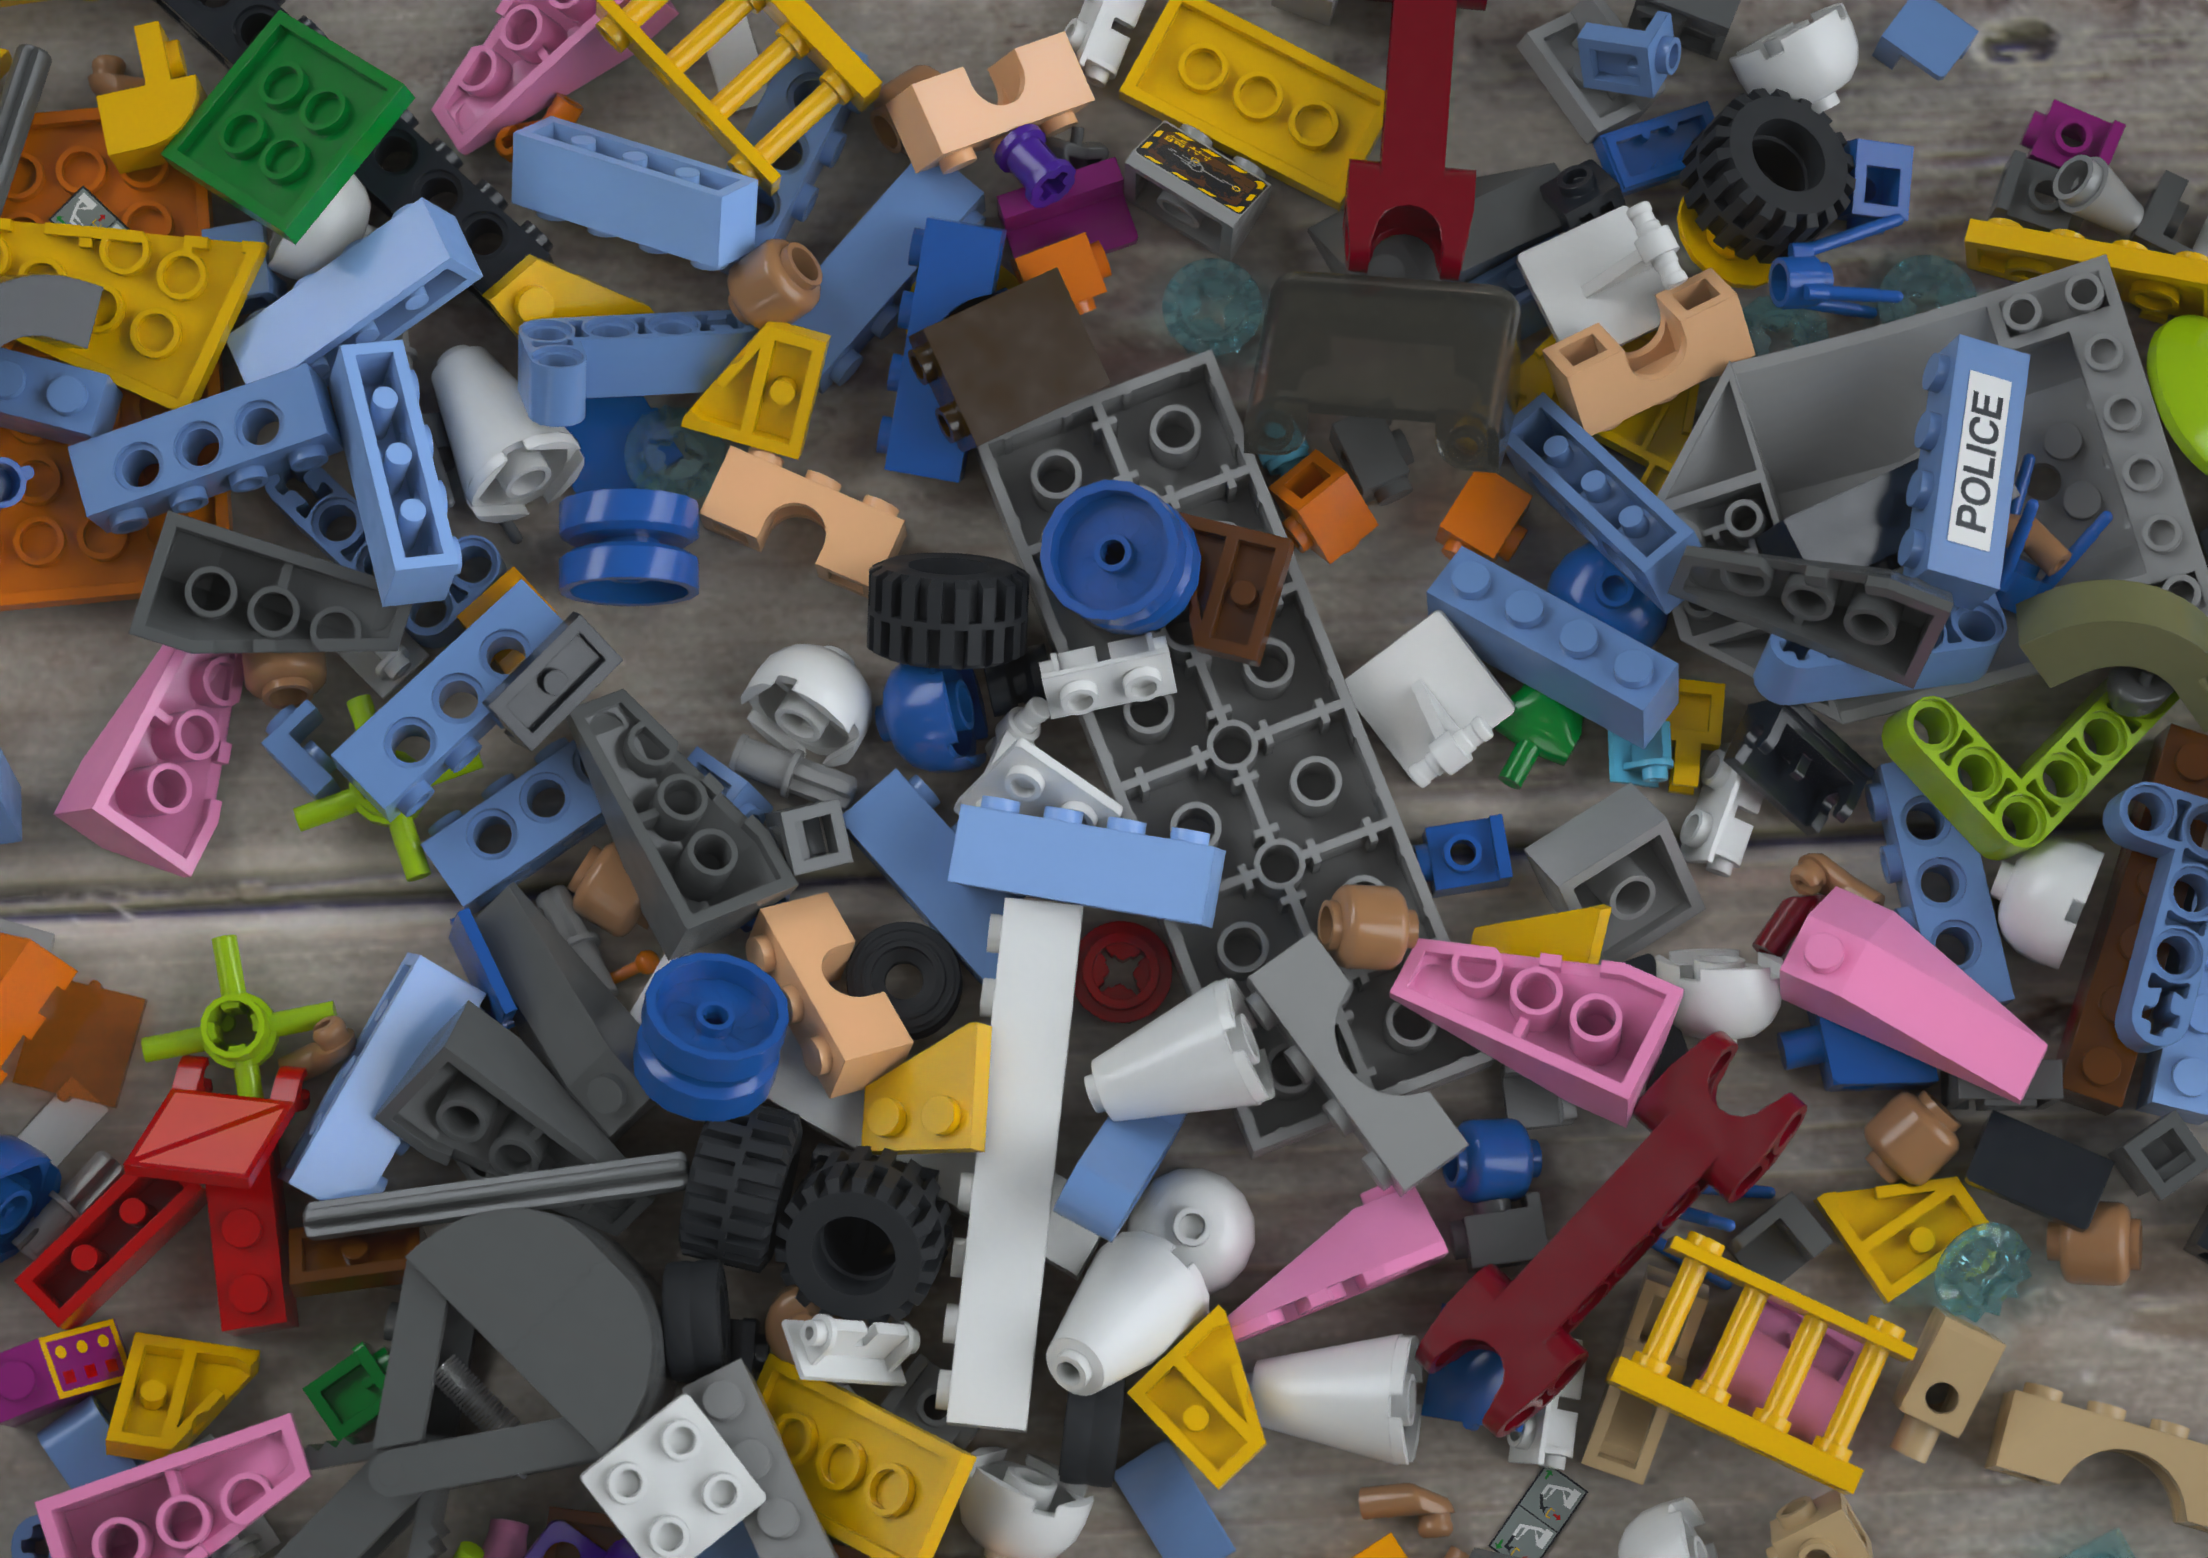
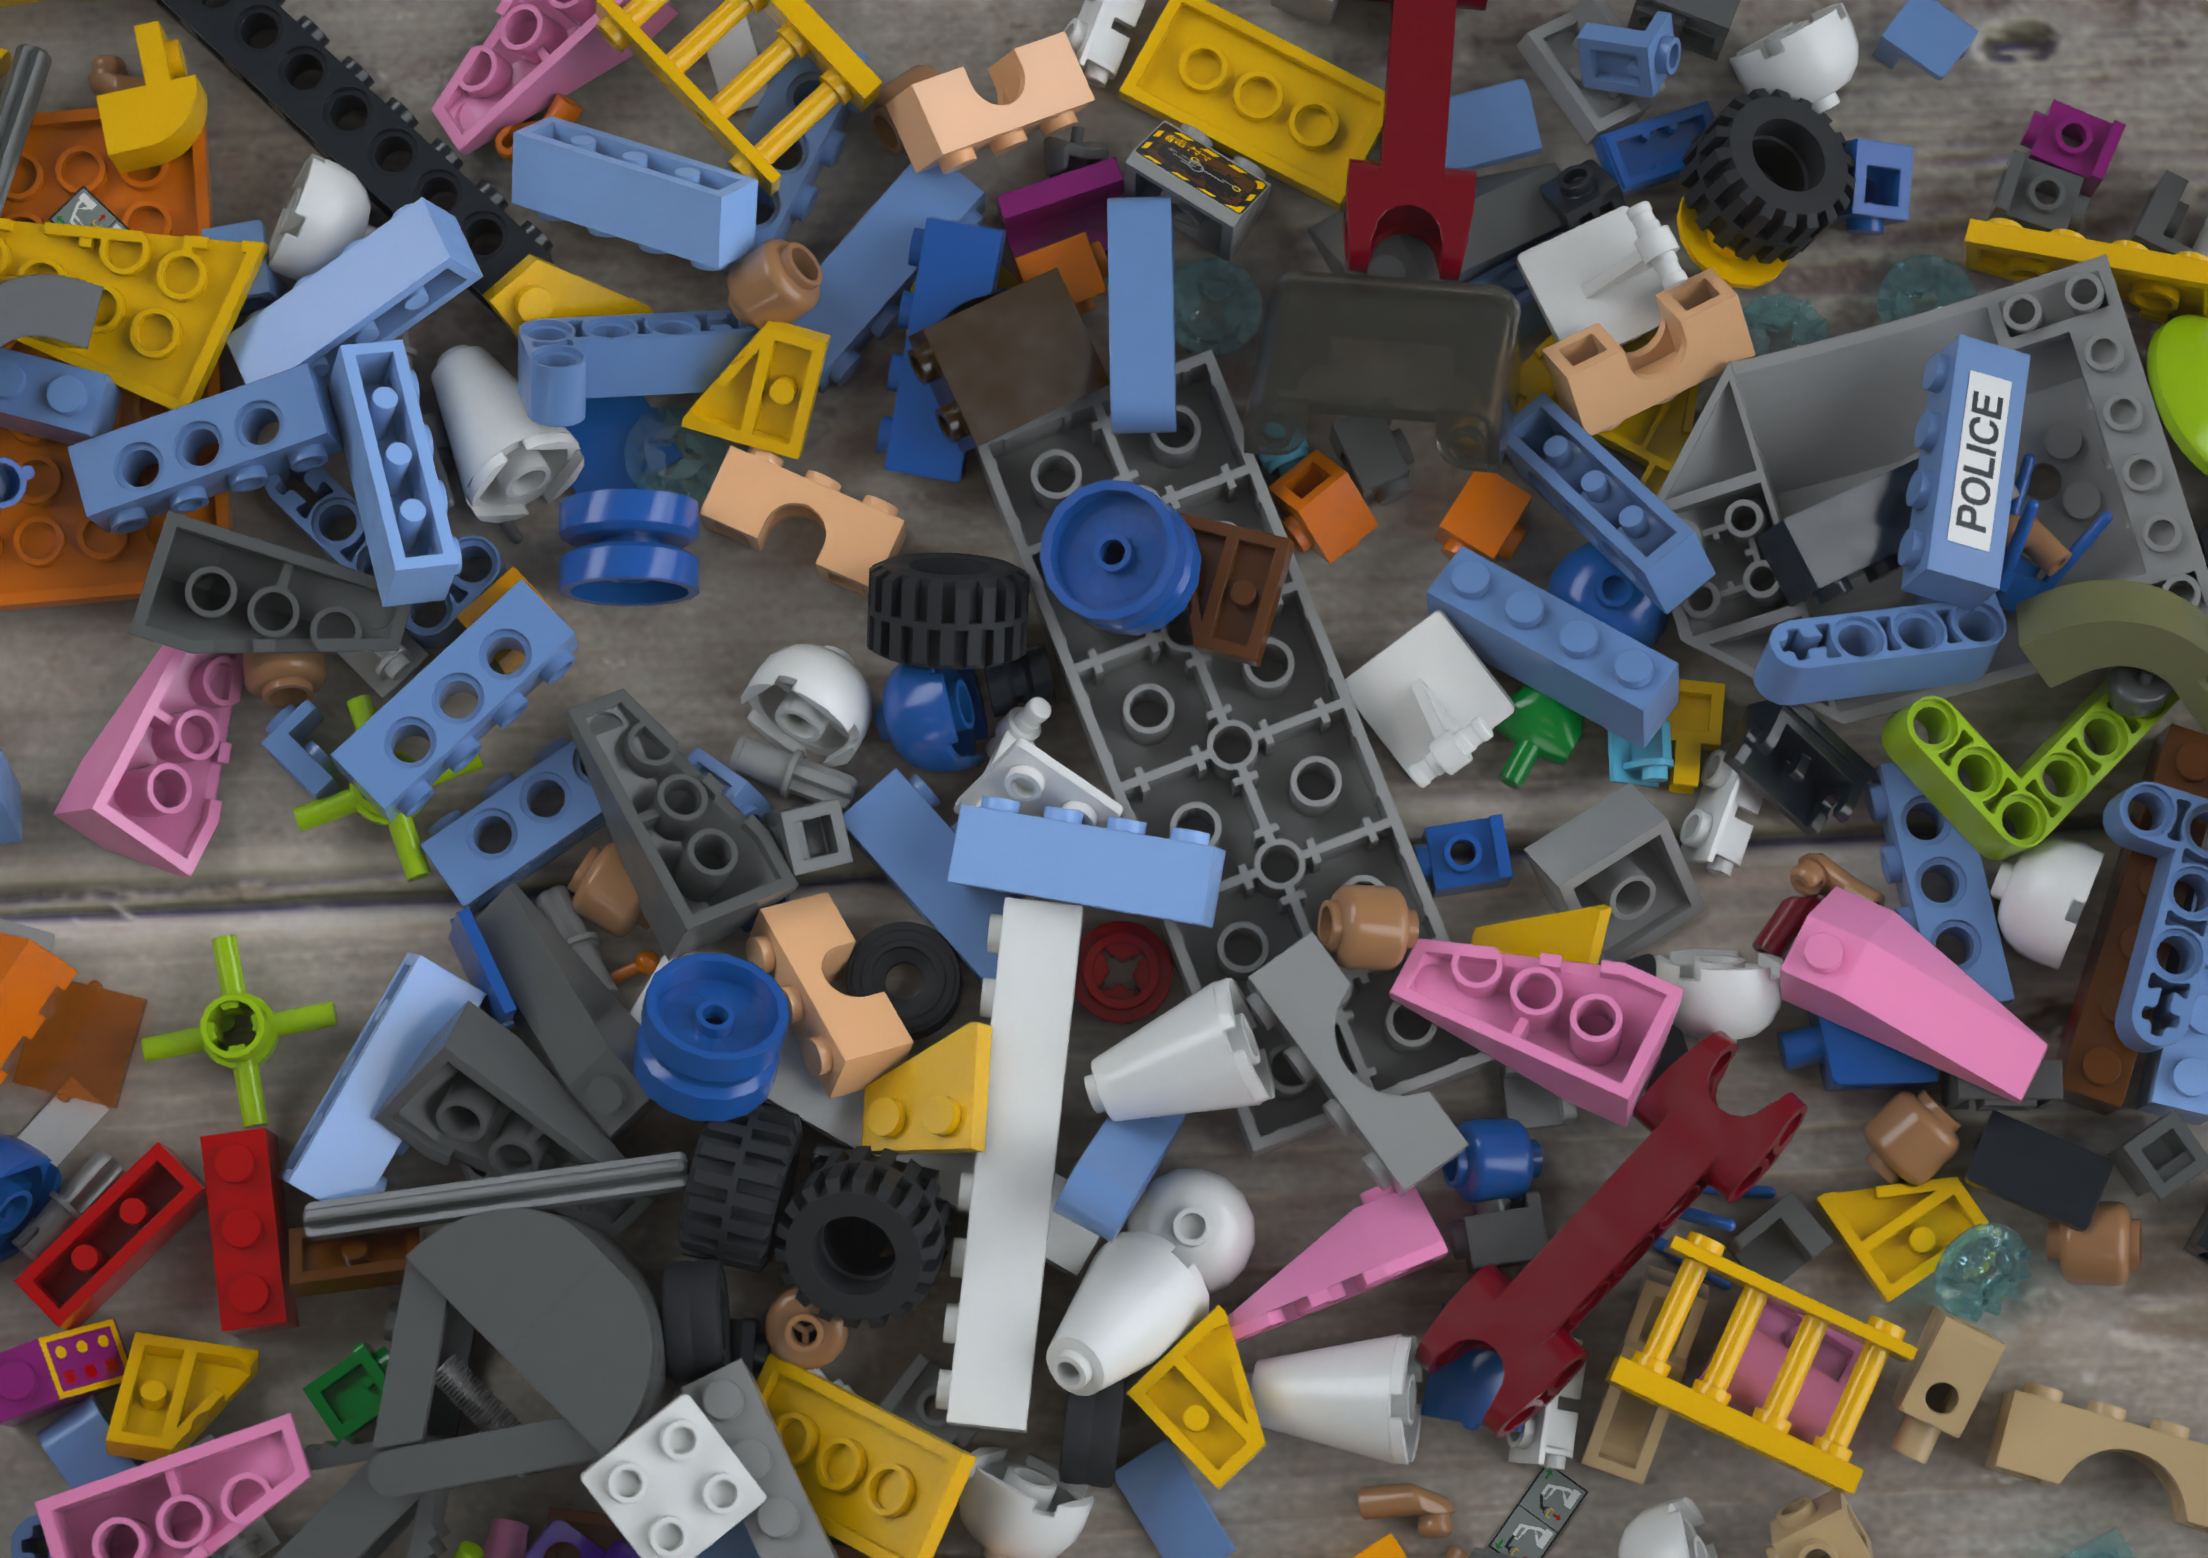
flag [123,1055,311,1189] -> none
green plate [161,10,415,245] -> none
medium nougat arm [278,1016,357,1083] -> none
panel [482,611,623,752] -> none
white hinge [781,1314,920,1387] -> none
dark purple bush [994,124,1076,208] -> none
white hinge [1039,632,1177,719] -> none
dark grey wedge [1668,545,1954,689] -> none
blue plant [1768,214,1904,319] -> none
light grey cone [2053,155,2144,236] -> none
none -> medium blue beam [1107,196,1177,434]
none -> medium blue slope [1445,79,1542,170]

